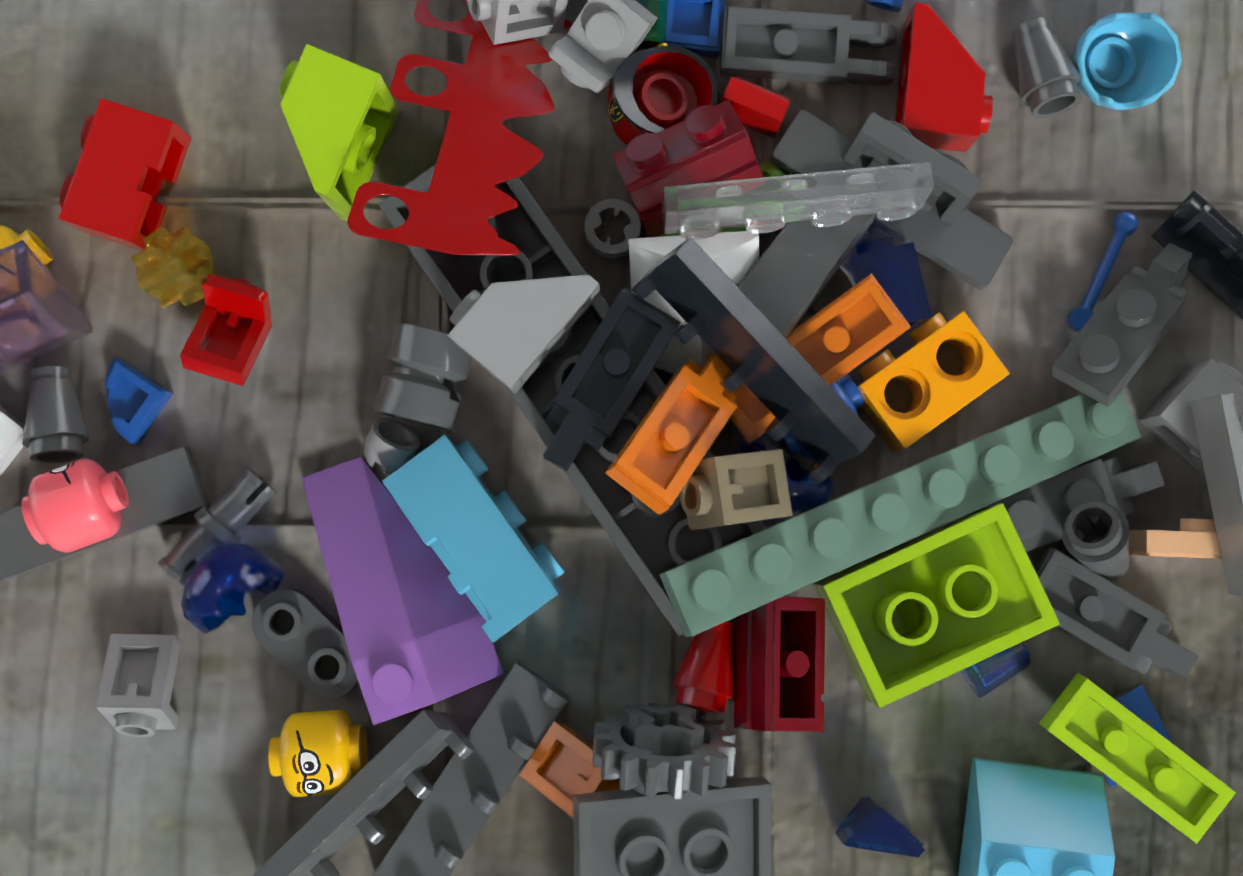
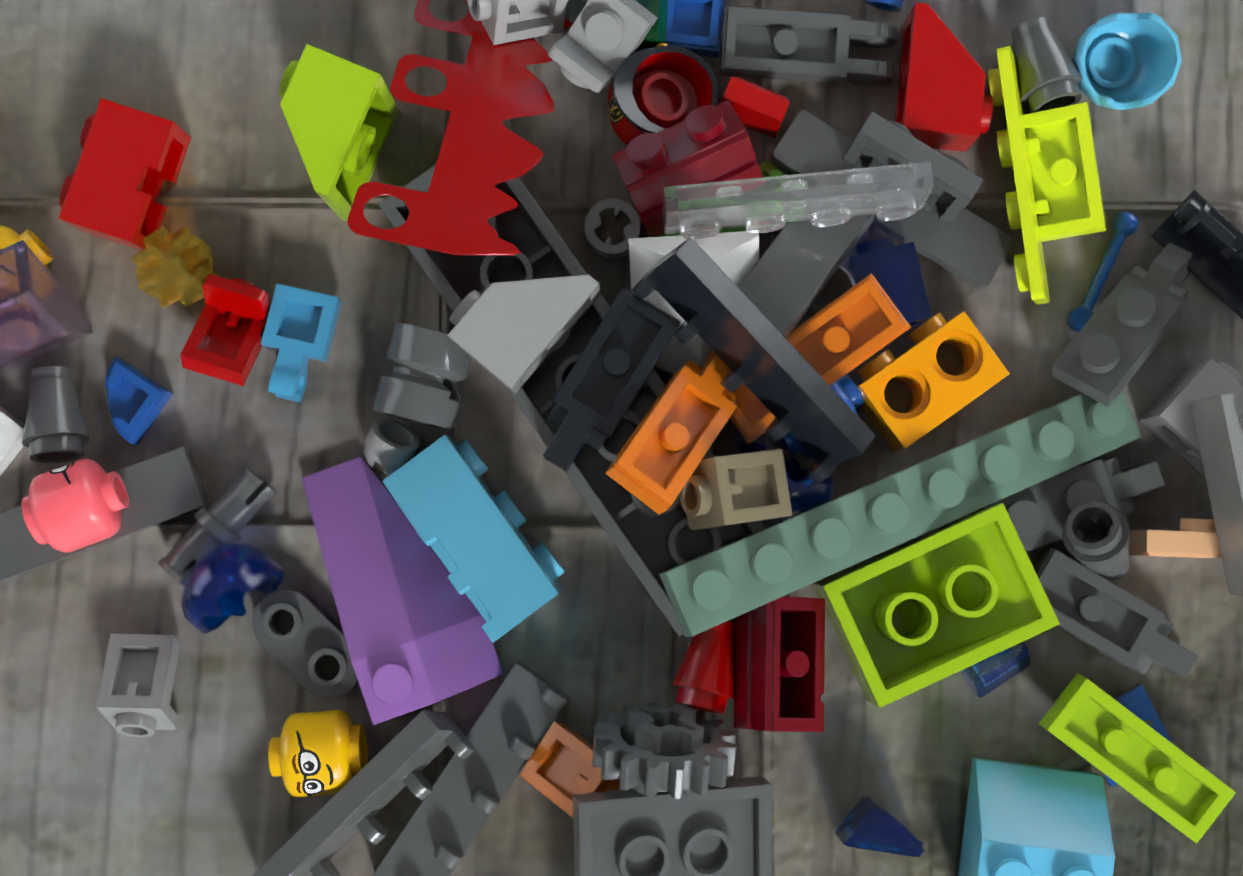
none -> dark azure plate [261,283,343,403]
none -> neon yellow bracket [988,46,1107,305]

